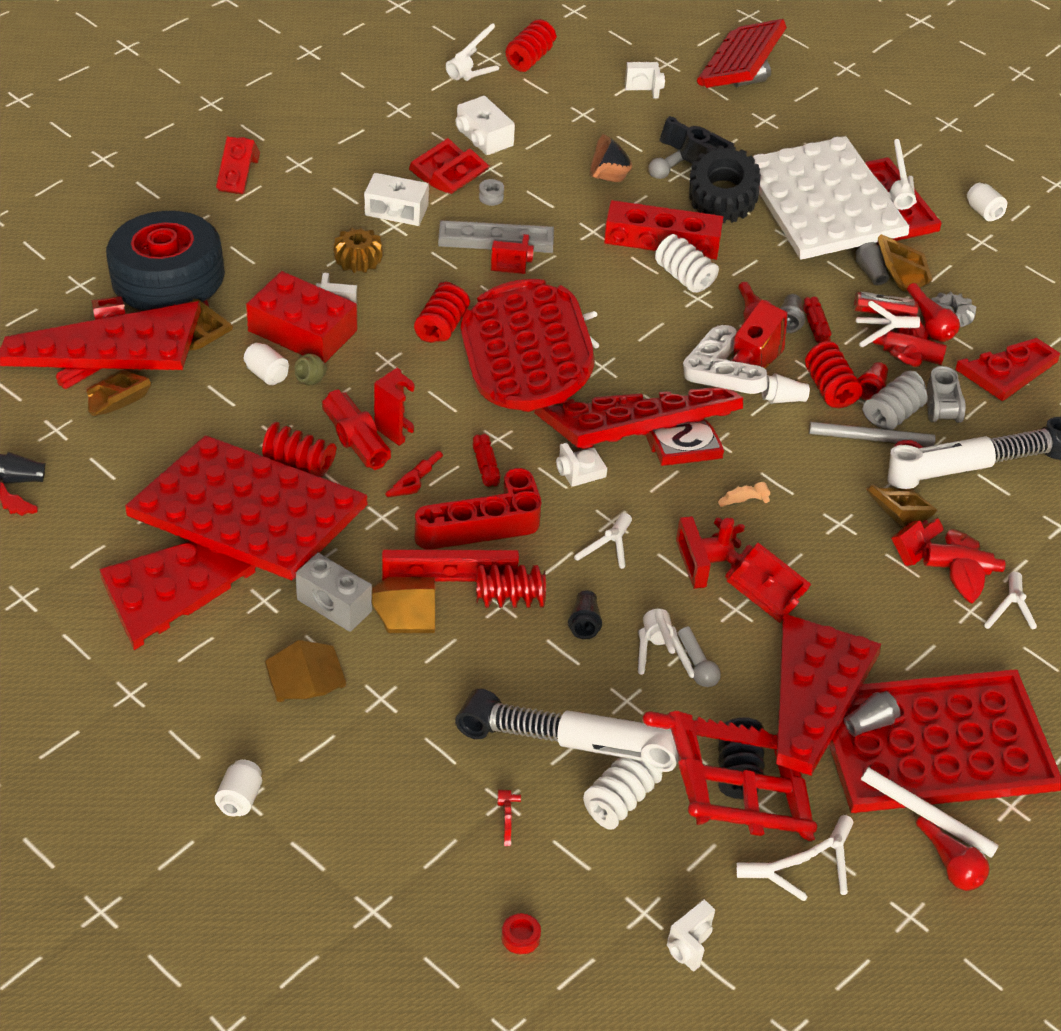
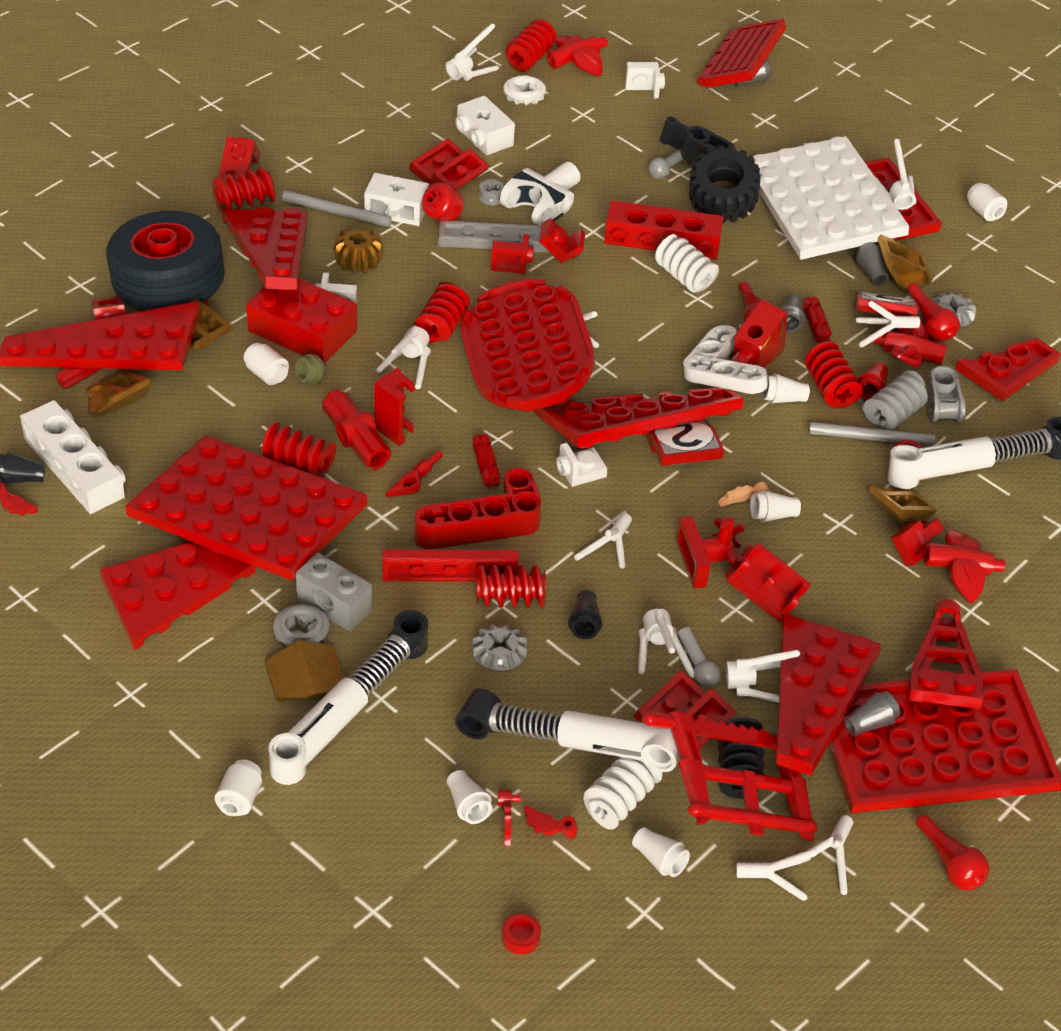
pearl gold slope [372,577,435,633] -> none
nougat hat [590,134,632,182] -> none
white bracket [667,900,715,971] -> none
white piece [861,767,998,858] -> none
white plant [984,572,1037,629] -> none
none -> white brick [20,400,126,514]
none -> red piece [212,168,275,211]
none -> red wing [222,207,308,289]
none -> white piece [268,610,428,785]
none -> light grey gear [273,604,329,648]
none -> light grey bar [282,190,392,228]
none -> white plant [377,326,431,389]
none -> red head [422,182,464,222]
none -> white cone [447,770,492,824]
none -> light grey gear [472,623,528,671]
none -> white connector [500,162,581,226]
none -> white gear [504,76,546,106]
none -> red piece [524,805,578,839]
none -> red bracket [539,218,585,263]
none -> red plant [547,35,607,76]
none -> white cone [632,827,690,877]
none -> red slope [633,670,737,749]
none -> white plant [726,650,800,703]
none -> white cone [750,490,801,523]
none -> red plate [909,599,983,709]

